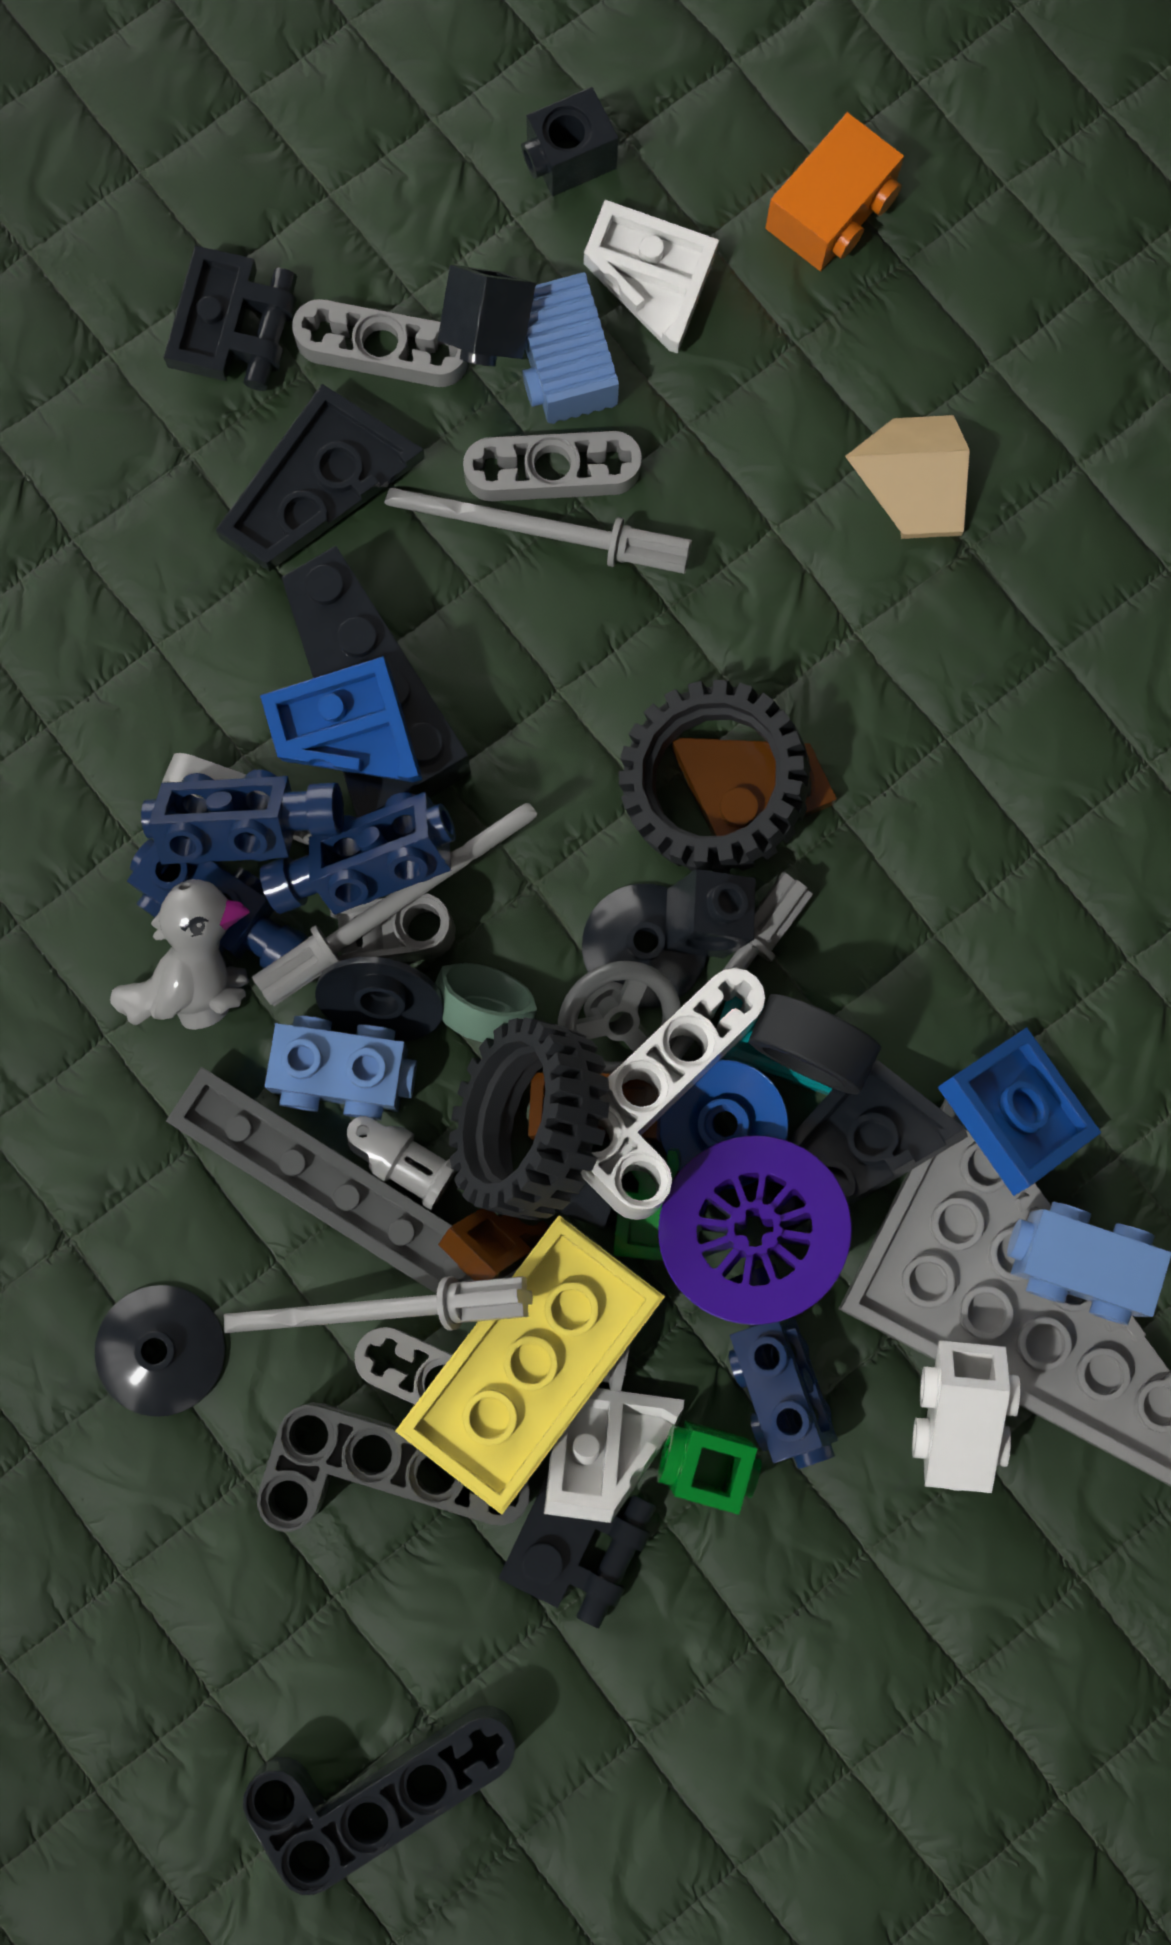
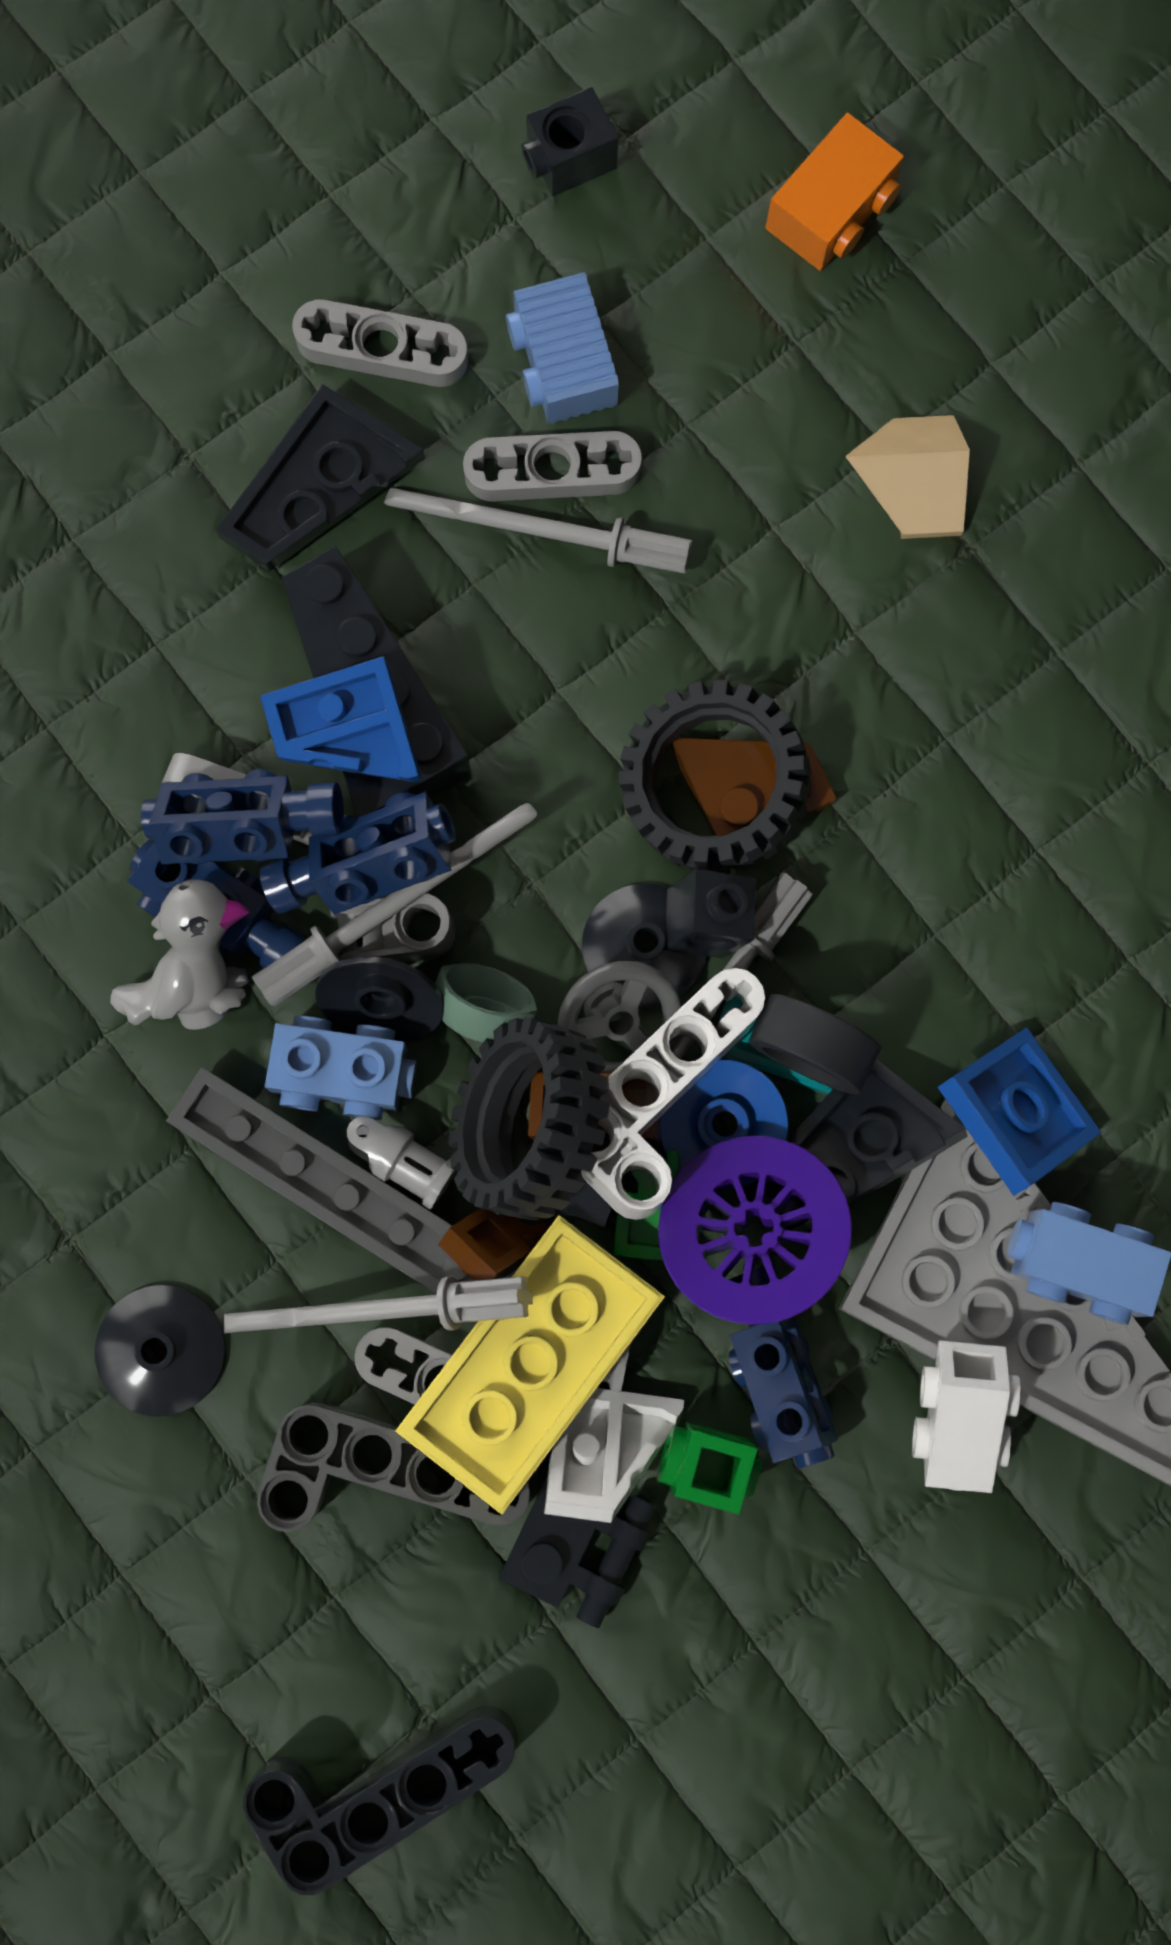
black plate [163,245,297,391] -> none
black brick [437,265,536,366] -> none
white wing [584,200,719,354] -> none

